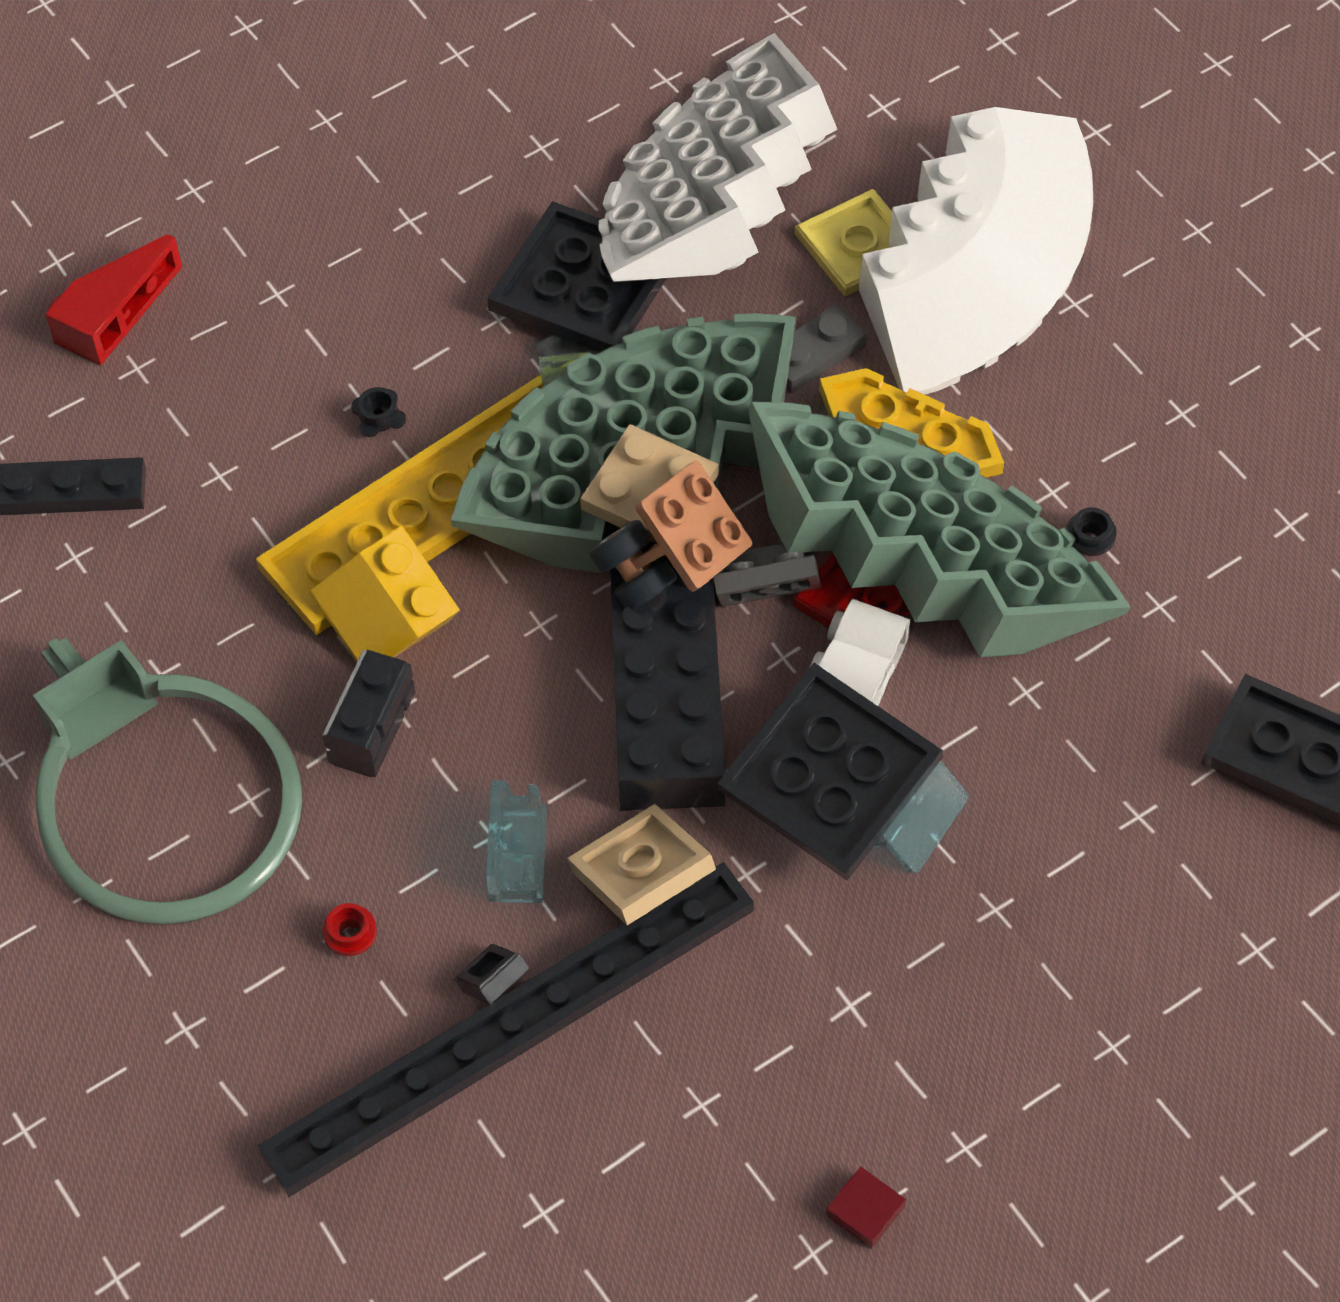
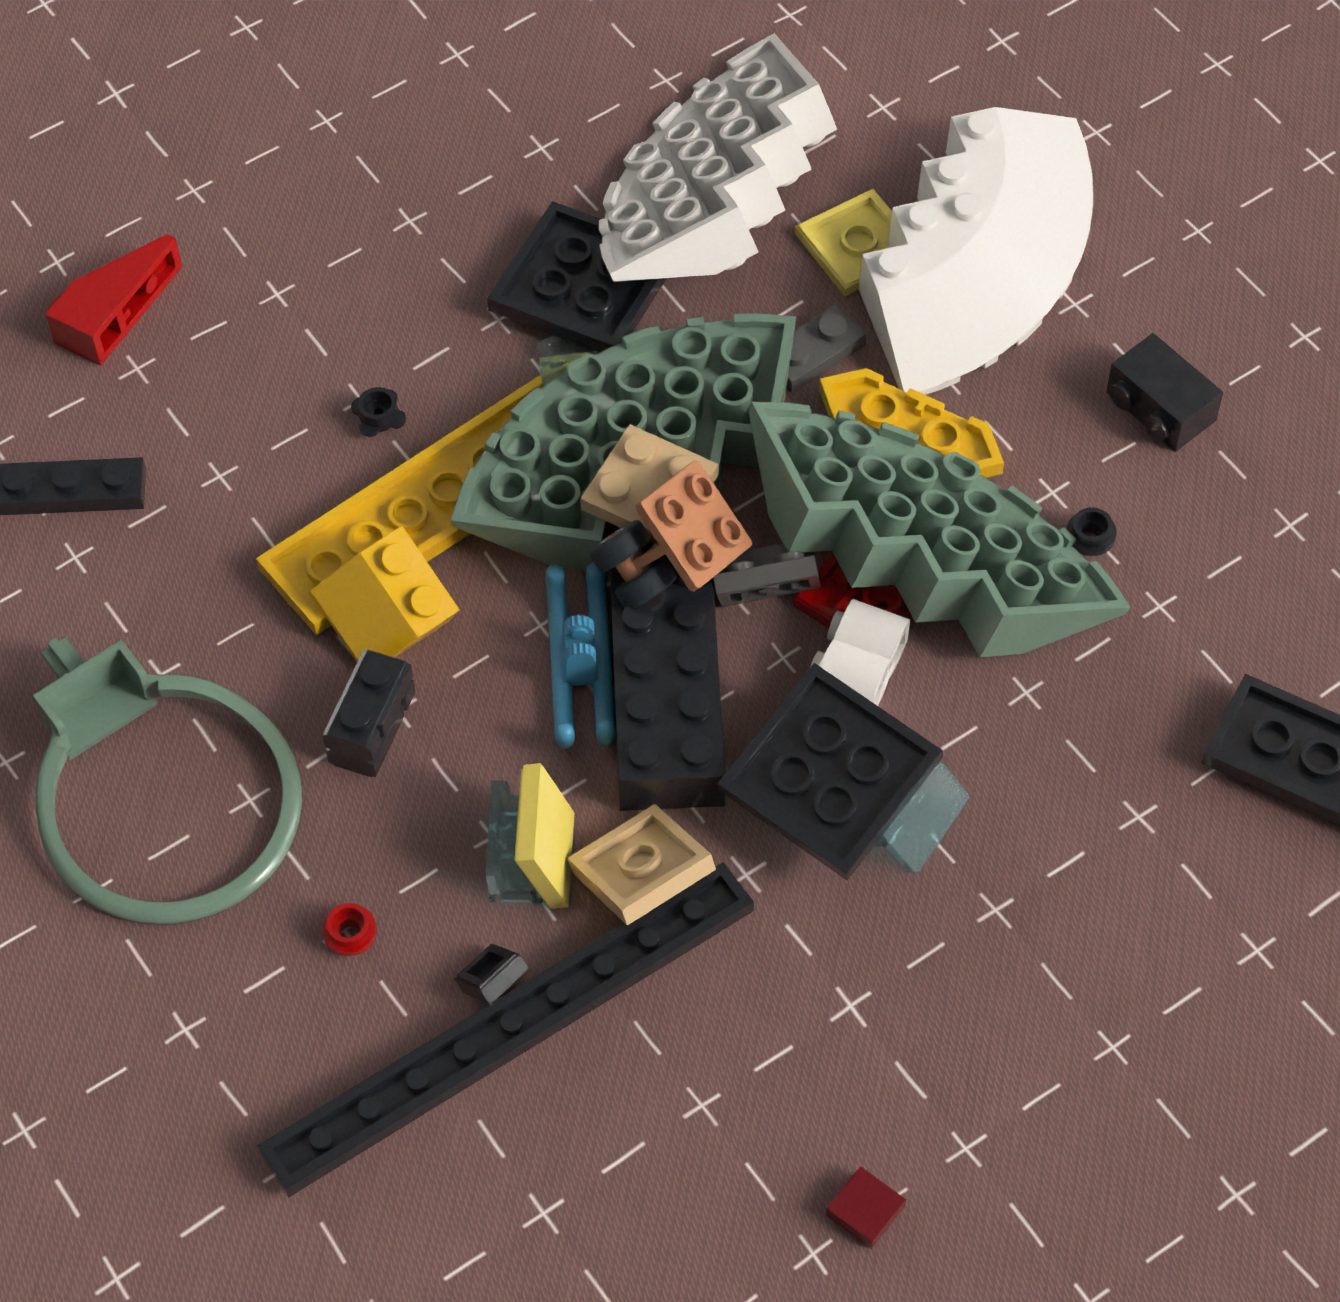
none -> light yellow tile [514,763,575,909]
none -> dark azure piece [545,562,617,749]
none -> black brick [1106,333,1223,452]

